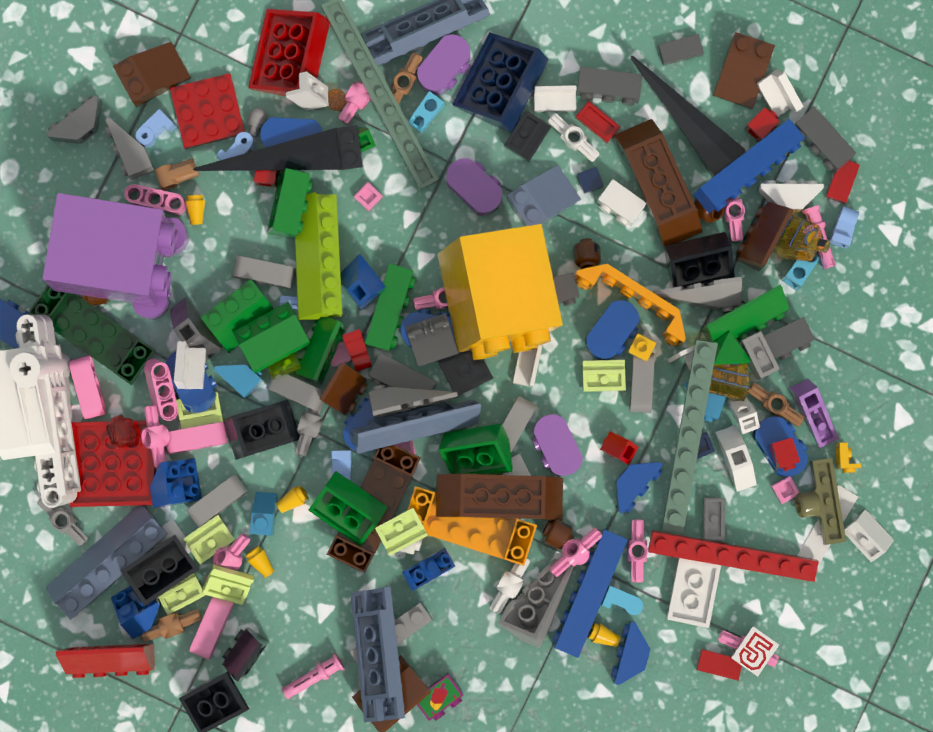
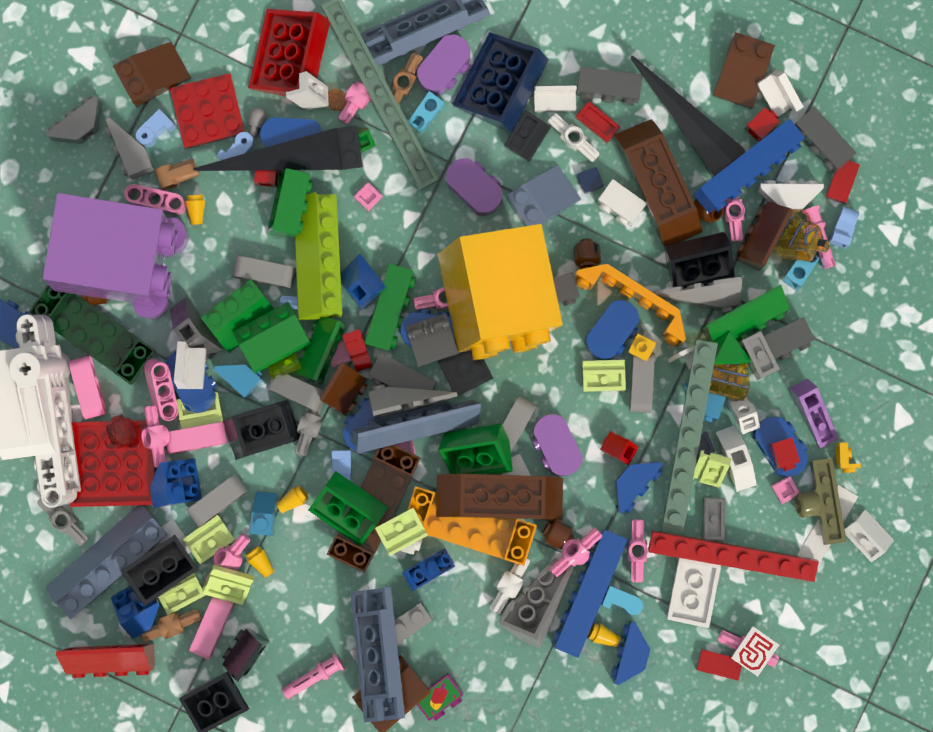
white panel [513,344,542,388] -> none
dark grey tile [658,34,704,66] -> none
medium nougat axle [748,383,804,427] -> none
none -> yellowish green plate [693,450,731,488]

